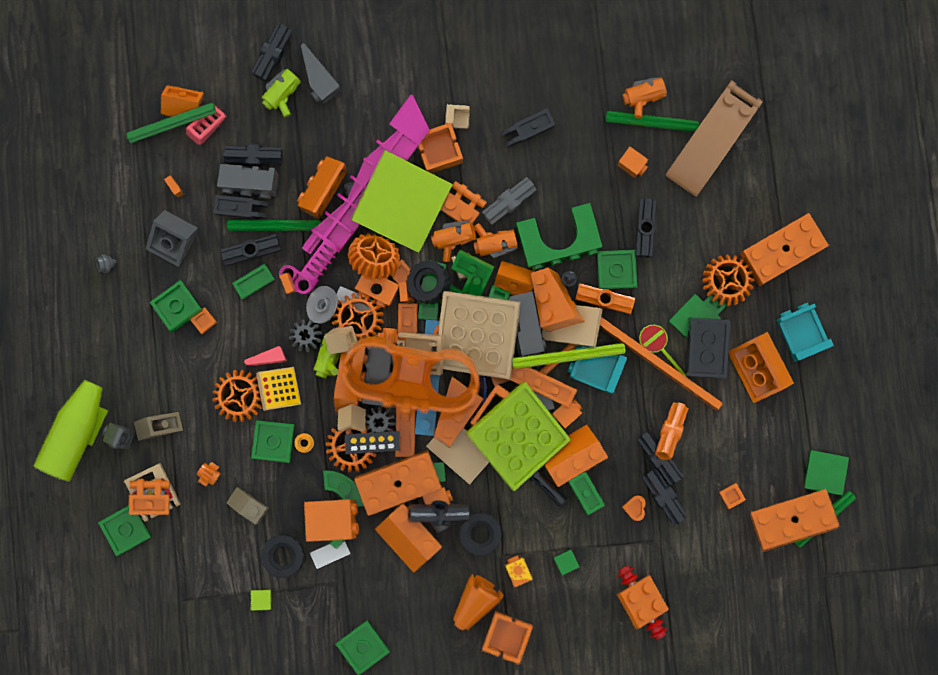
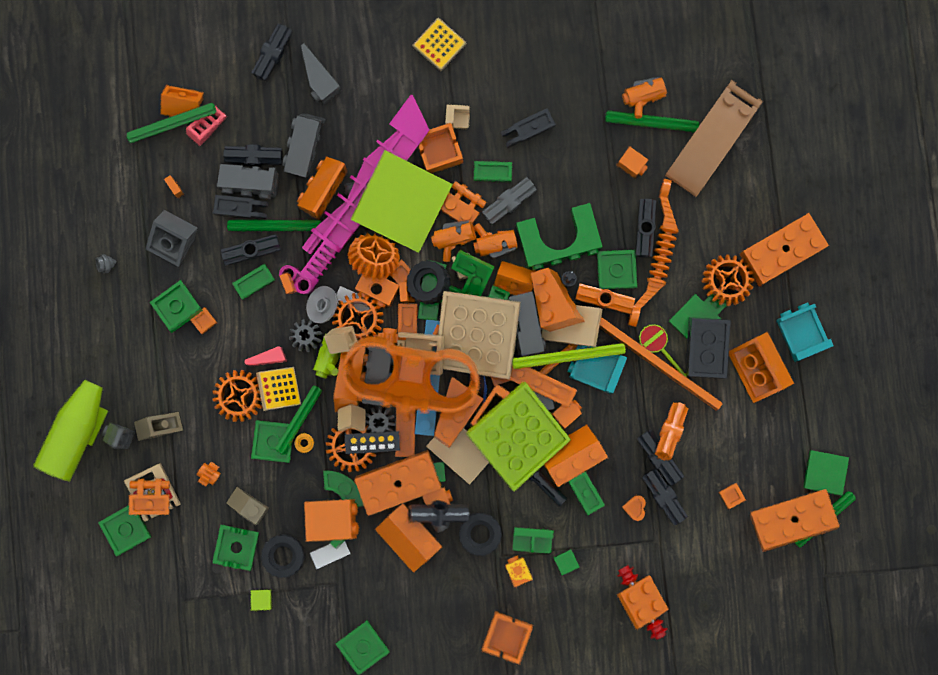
lime piece [262,69,300,118] -> none
orange cone [453,574,503,630] -> none
none -> green piece [213,525,260,571]
none -> green axle [275,386,322,454]
none -> dark grey wedge [282,113,326,177]
none -> yellow tile [413,18,466,71]
none -> green tile [474,161,512,182]
none -> green panel [512,527,553,553]
none -> orange piece [628,179,679,327]

